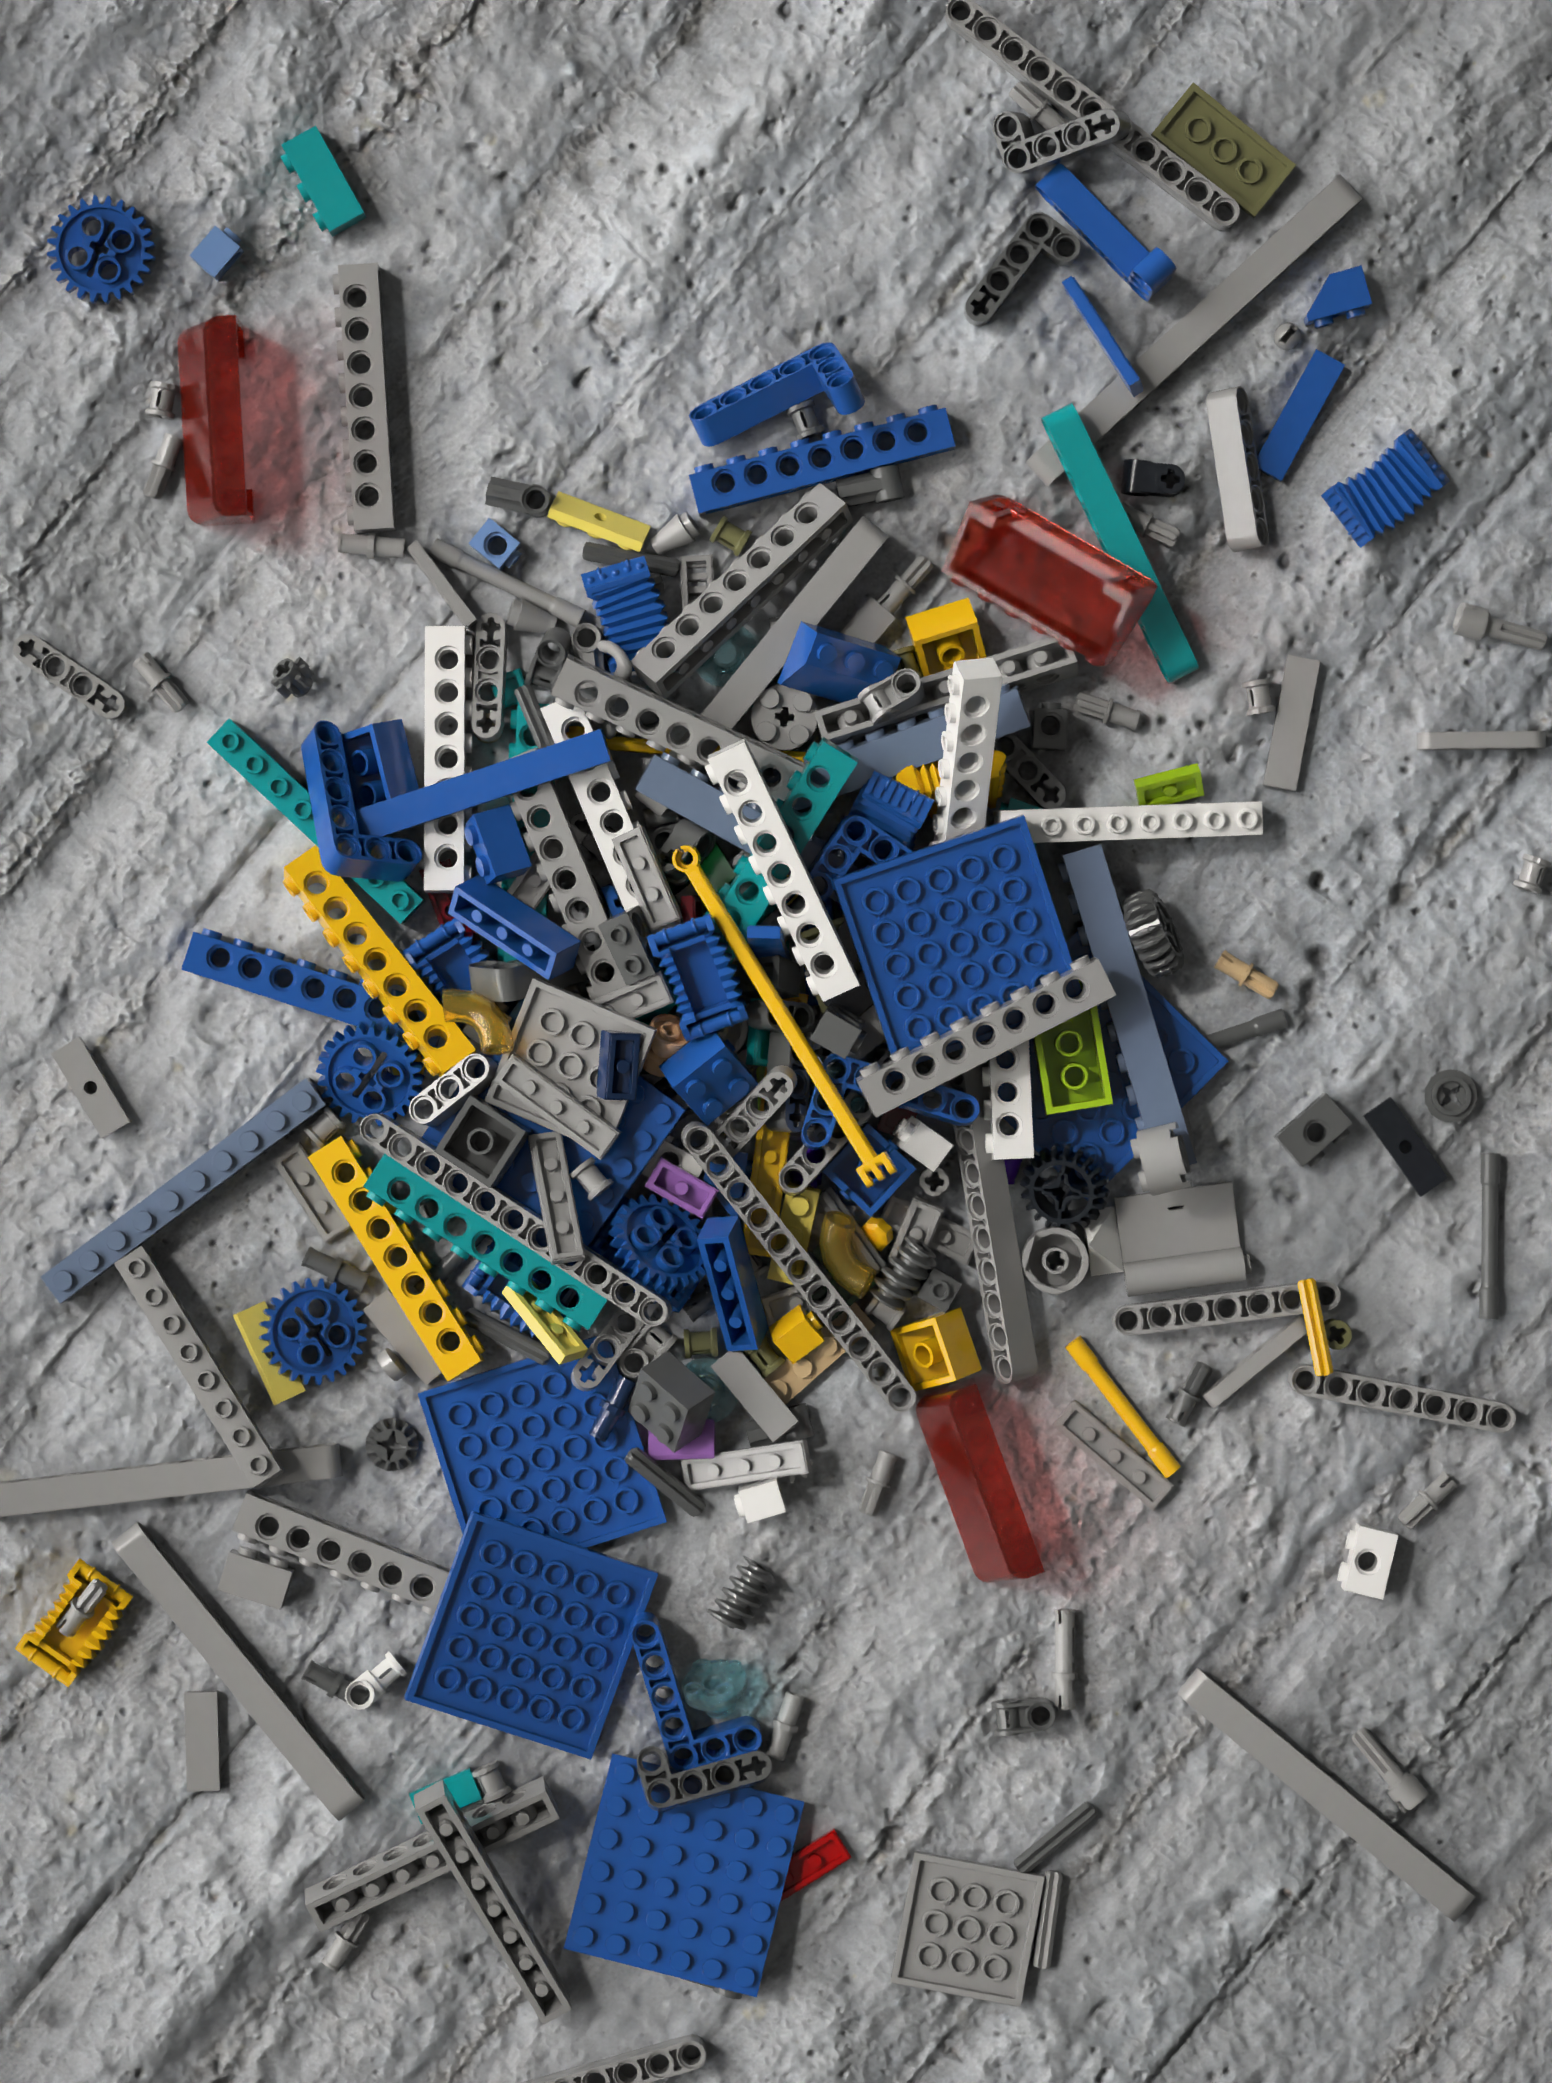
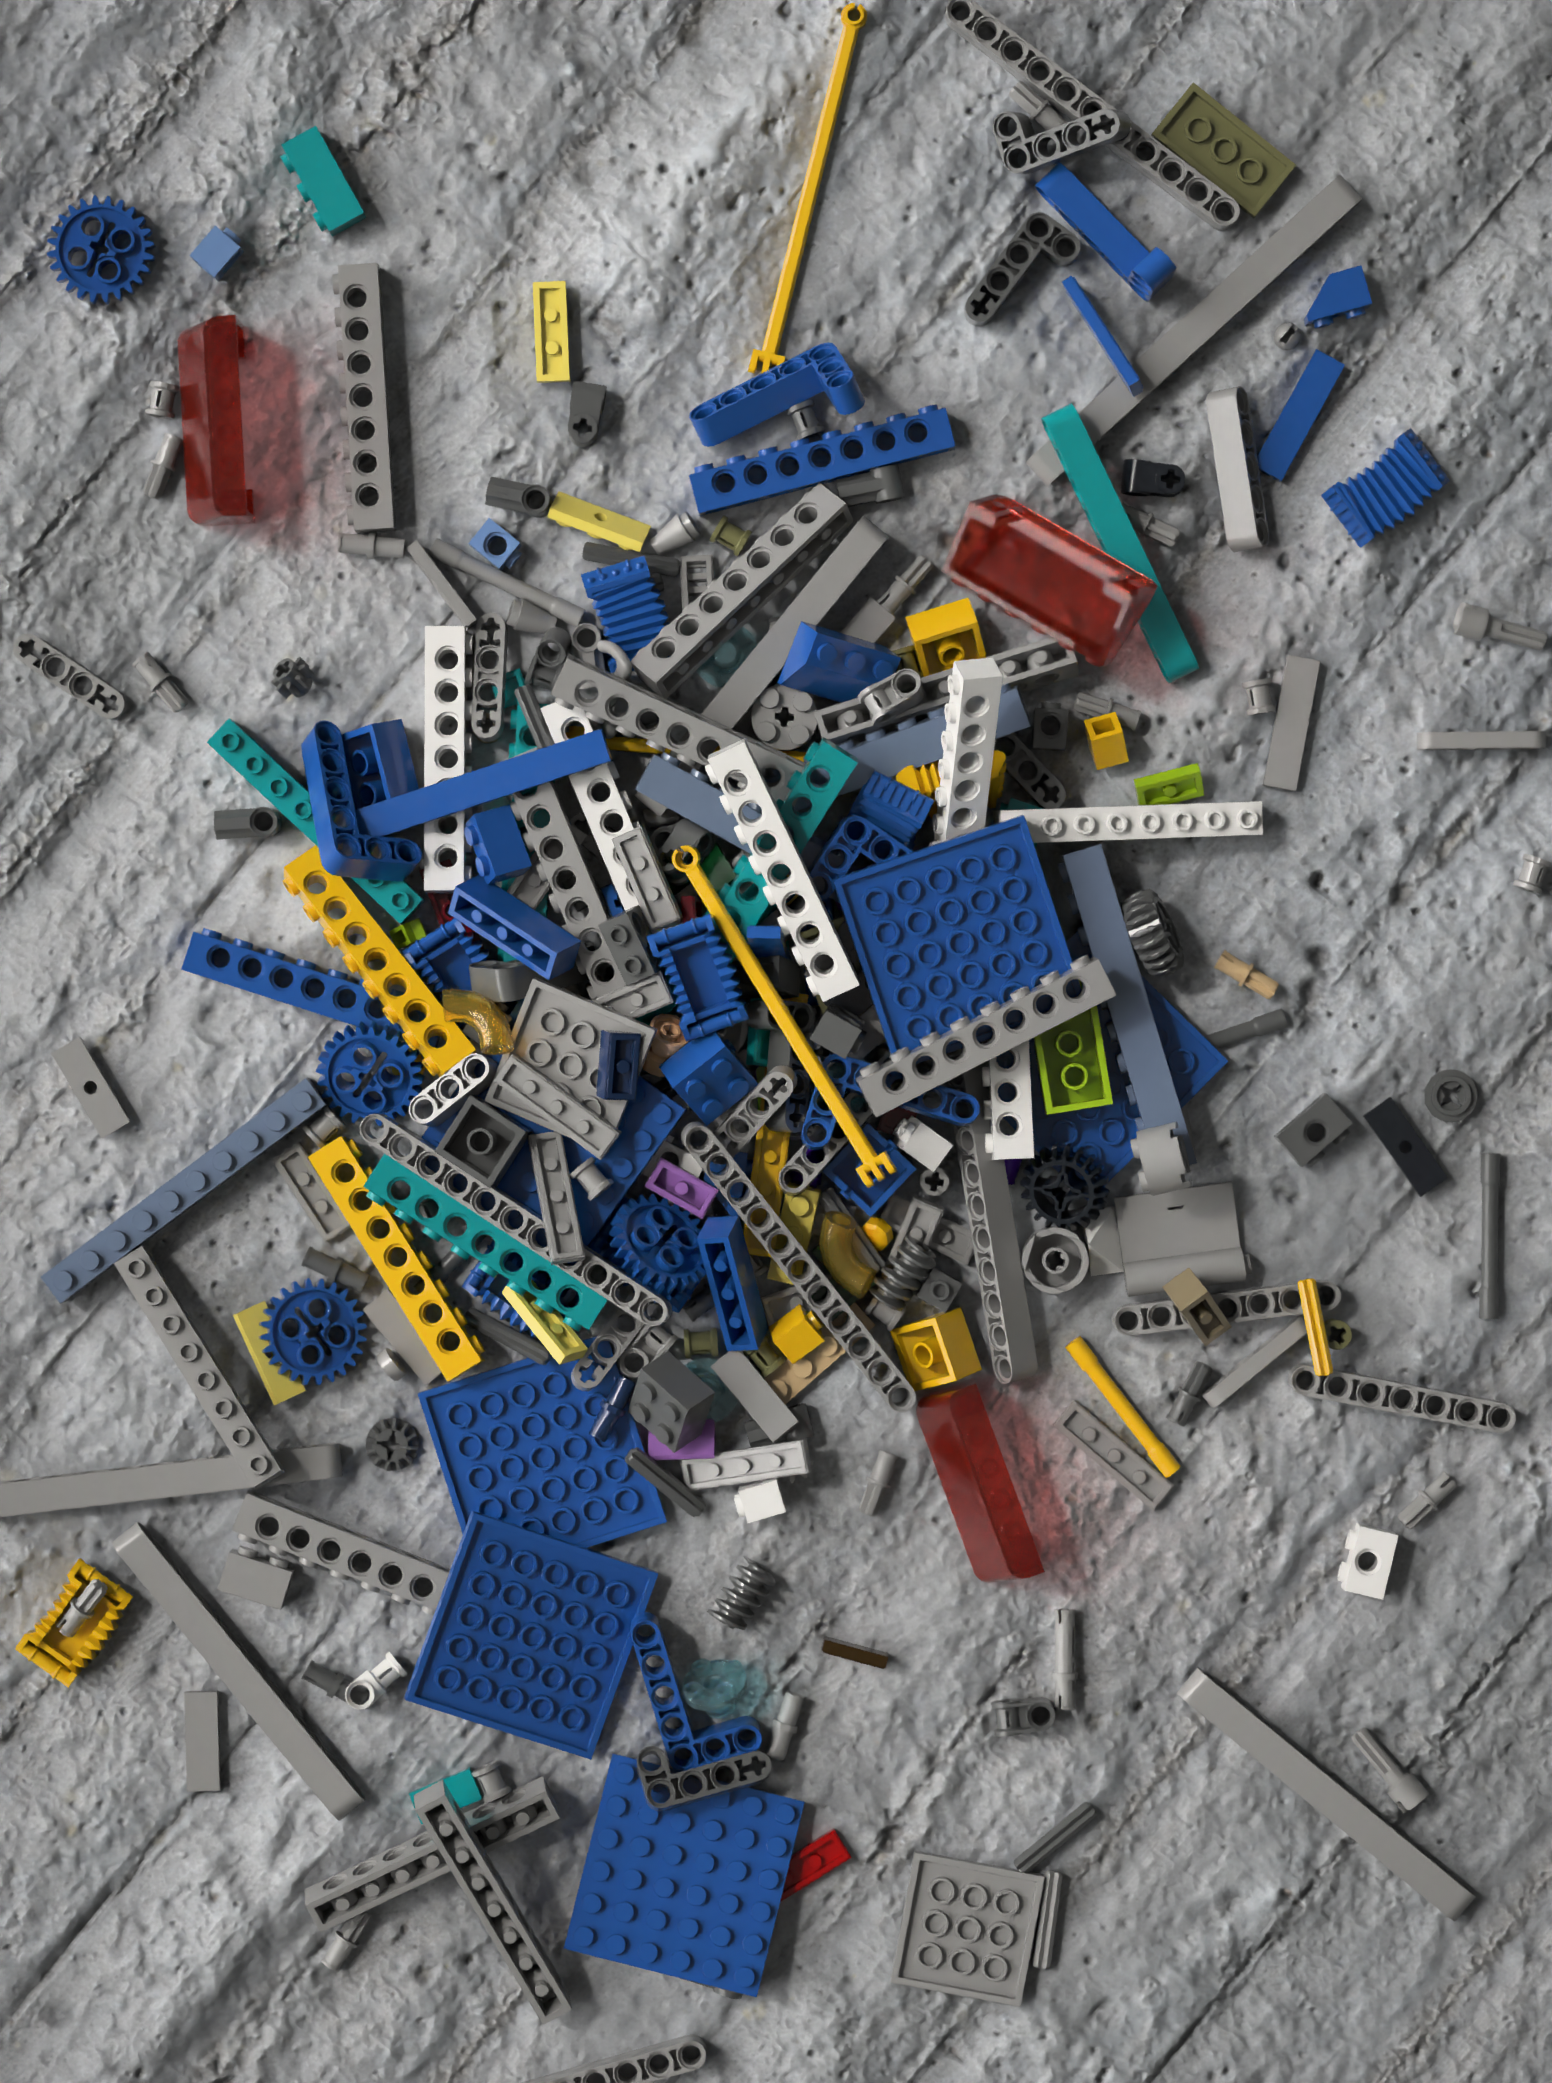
none -> dark grey piece [214,807,283,840]
none -> lime piece [389,918,427,950]
none -> light yellow plate [533,281,570,383]
none -> dark grey piece [568,381,607,448]
none -> yellow hinge [748,3,867,374]
none -> dark brown tile [821,1636,888,1669]
none -> yellow brick [1084,712,1129,770]
none -> dark tan slope [1162,1268,1232,1347]

